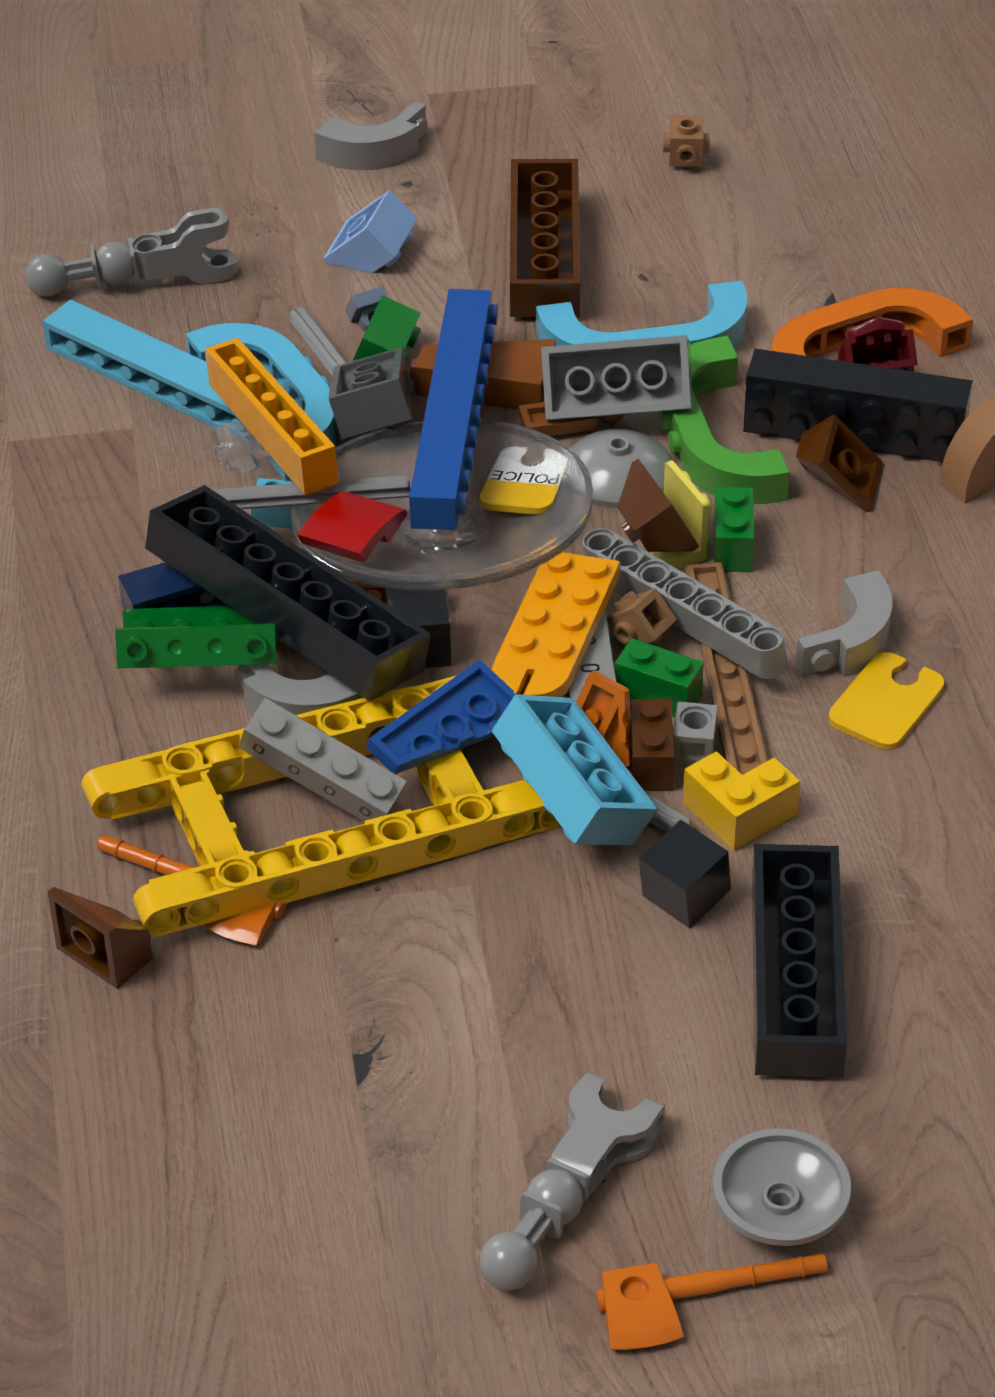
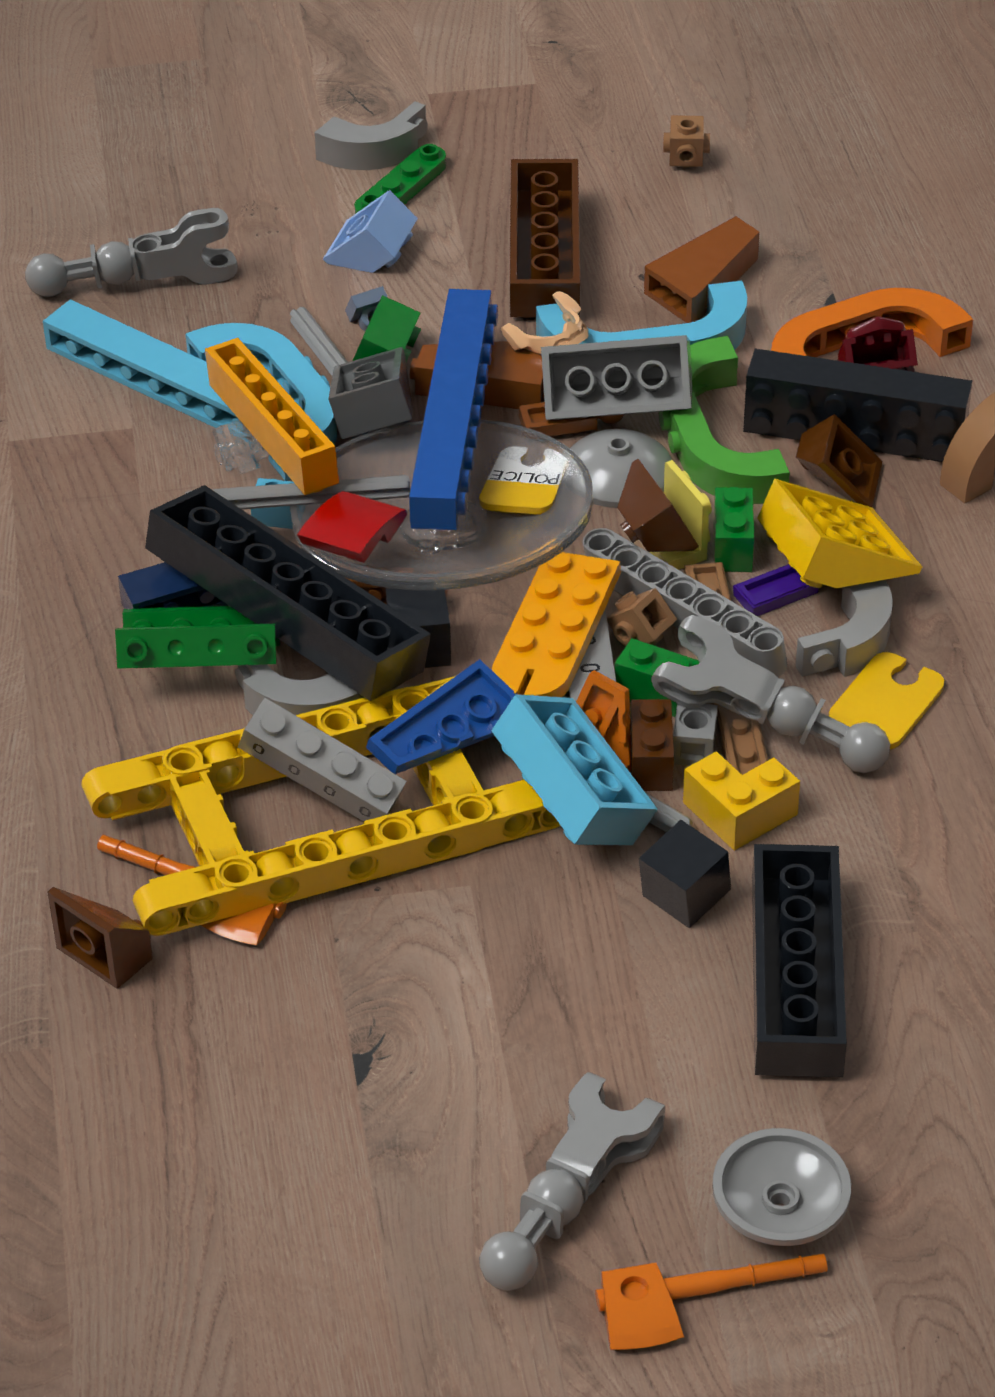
none -> green plate [354,144,446,214]
none -> light nougat helmet [501,291,589,354]
none -> dark orange slope [644,216,760,323]
none -> light grey piece [652,615,890,774]
none -> dark purple tile [733,564,819,616]
none -> yellow slope [757,478,922,588]

